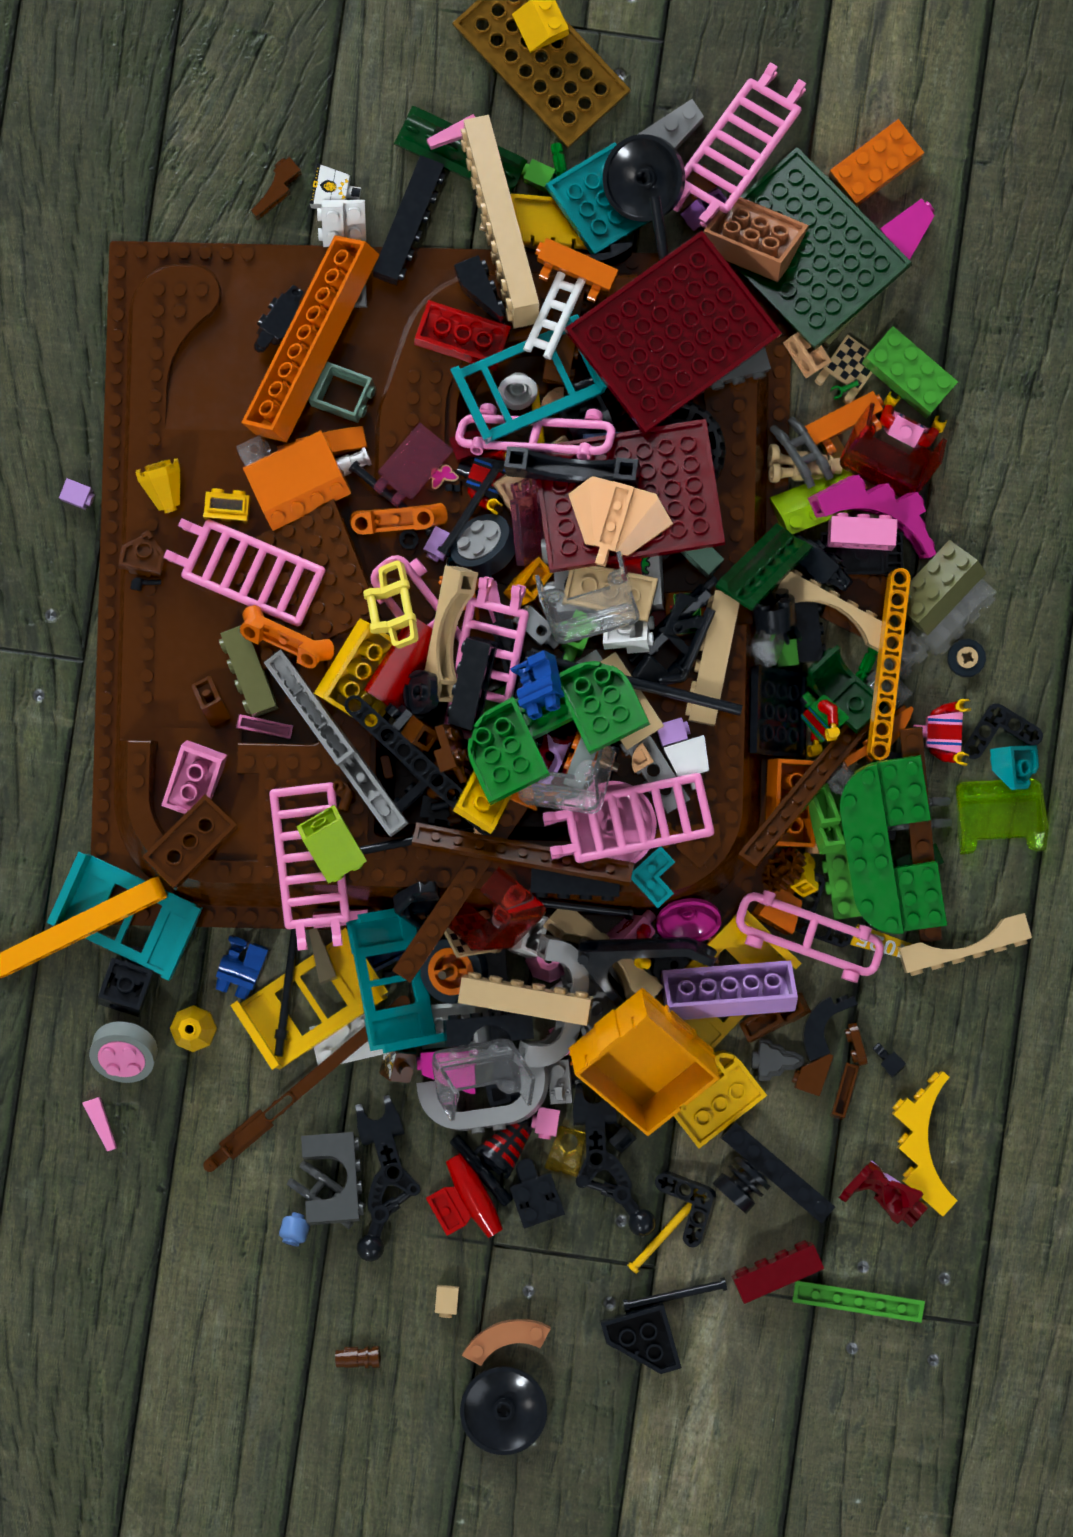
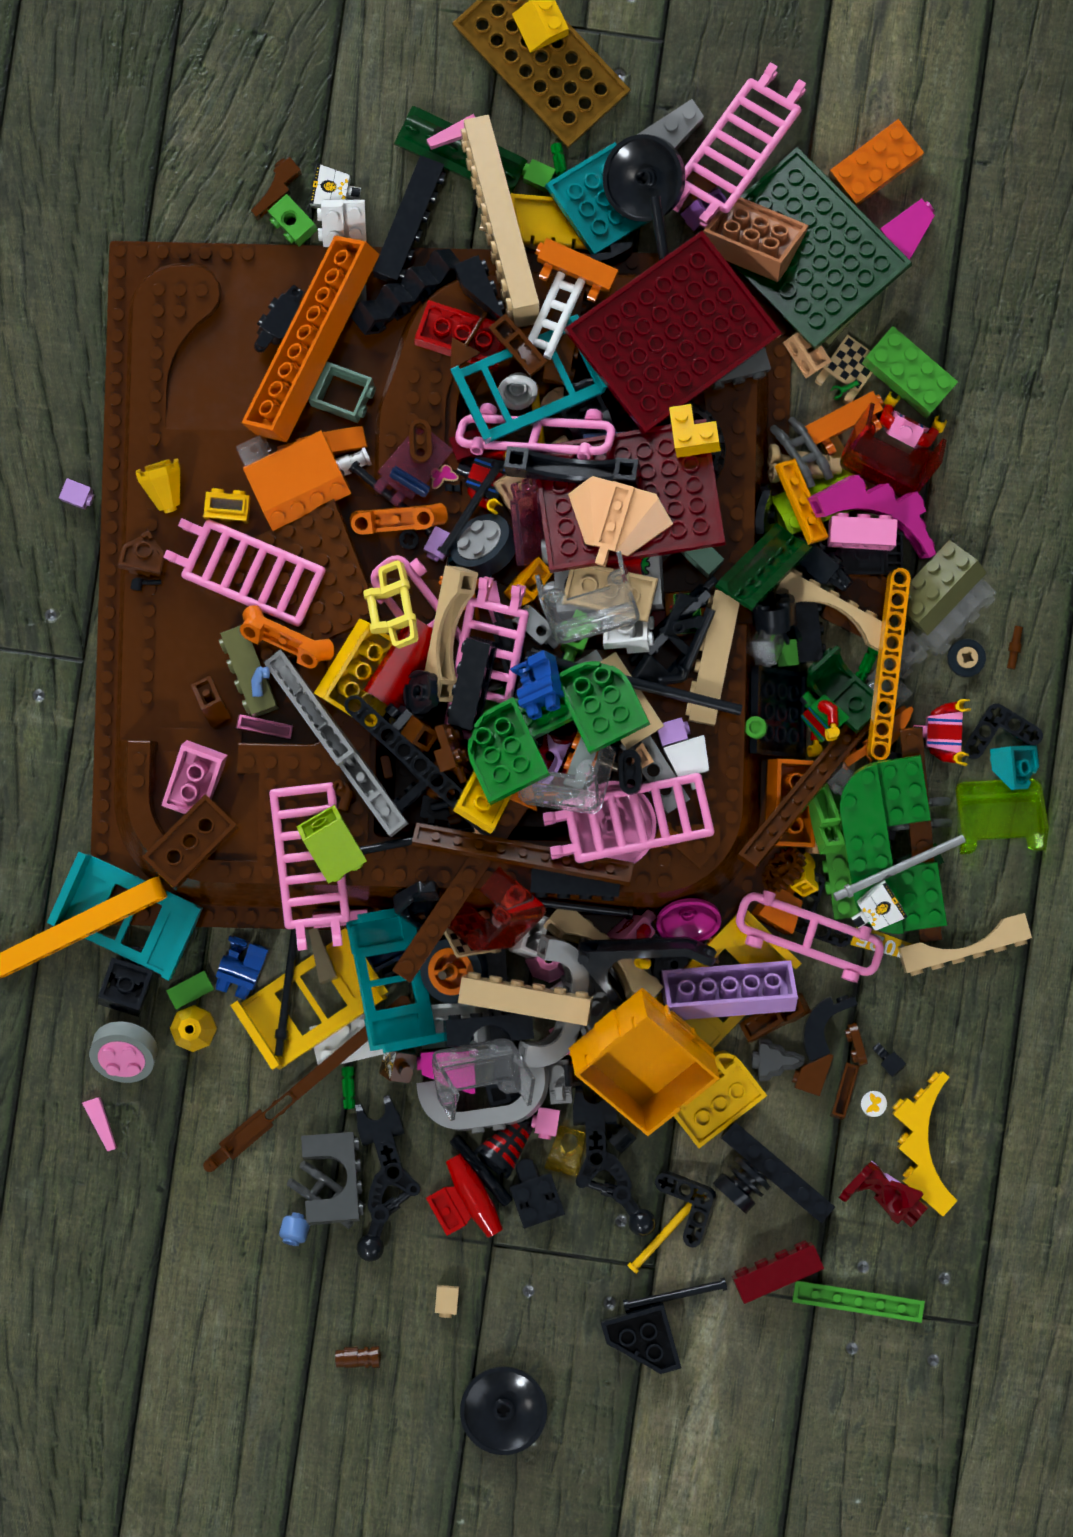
nougat brick [462,1319,551,1366] -> none
teal plate [631,847,675,908] -> none
none -> bright green tile [166,970,215,1010]
none -> medium blue arm [251,666,270,697]
none -> bright green brick [268,194,318,247]
none -> green axle [342,1066,355,1109]
none -> black brick [351,249,460,335]
none -> dark blue axle [390,466,430,498]
none -> reddish brown plate [409,419,432,464]
none -> reddish brown piece [450,311,488,369]
none -> reddish brown slope [489,313,548,376]
none -> black tile [564,1064,586,1087]
none -> black plate [618,750,642,795]
none -> yellow brick [669,404,721,458]
none -> bright green tile [745,716,768,739]
none -> black plate [755,483,777,534]
none -> light orange tile [774,459,829,545]
none -> light grey bar [833,835,966,901]
none -> torso [851,880,908,930]
none -> white sticker [861,1091,887,1117]
none -> reddish brown bar [1007,626,1023,670]

